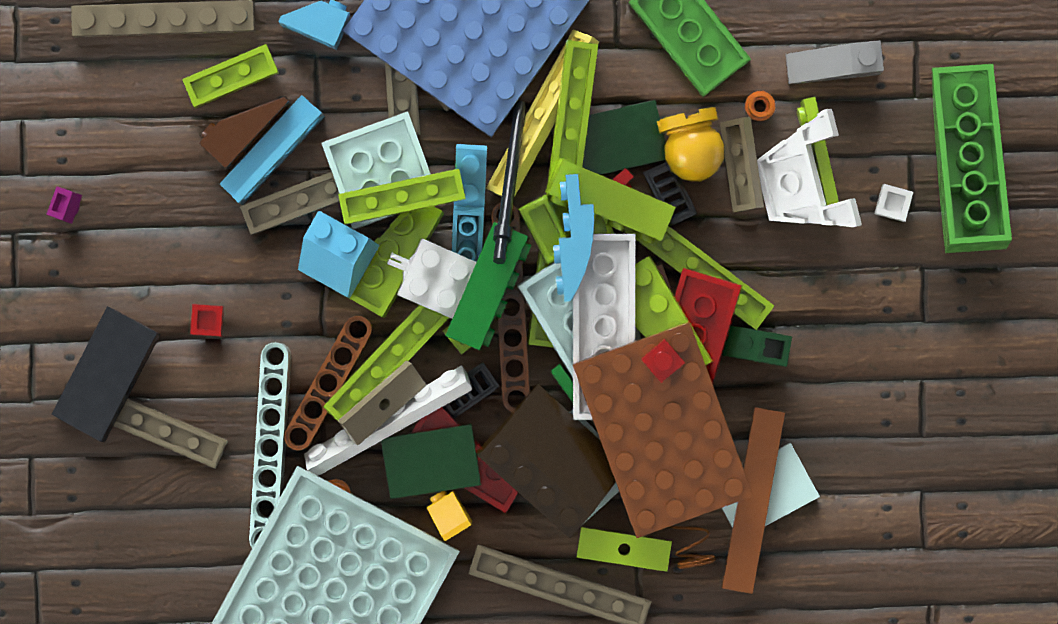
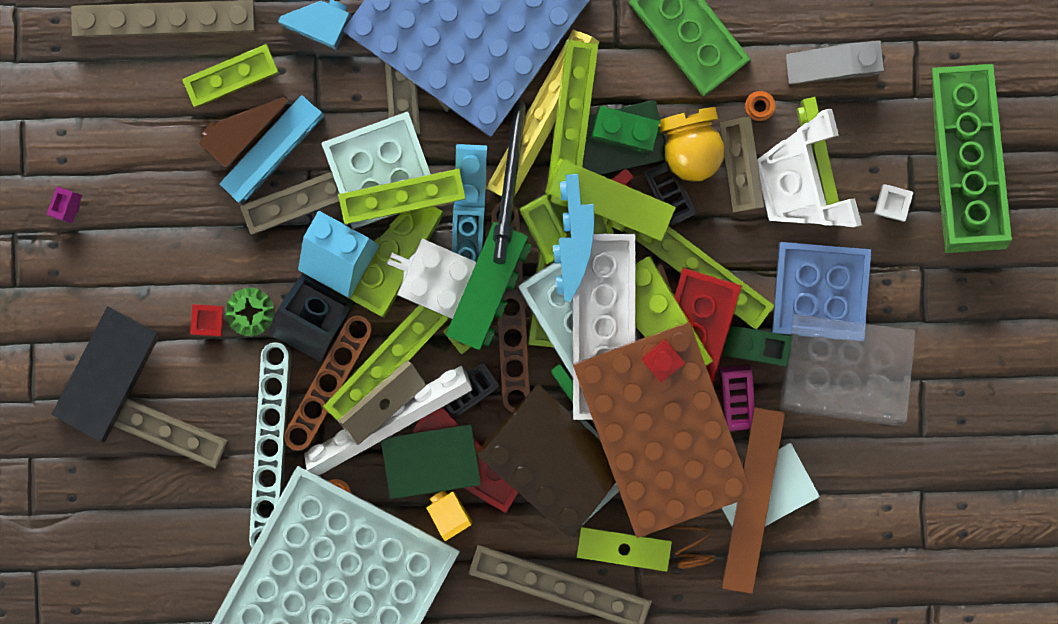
none -> bright green gear [225,288,275,336]
none -> black slope [267,273,355,362]
none -> green brick [589,106,660,155]
none -> dark pink slope [719,365,755,431]
none -> medium blue plate [772,242,871,341]
none -> clear slope [780,315,916,426]

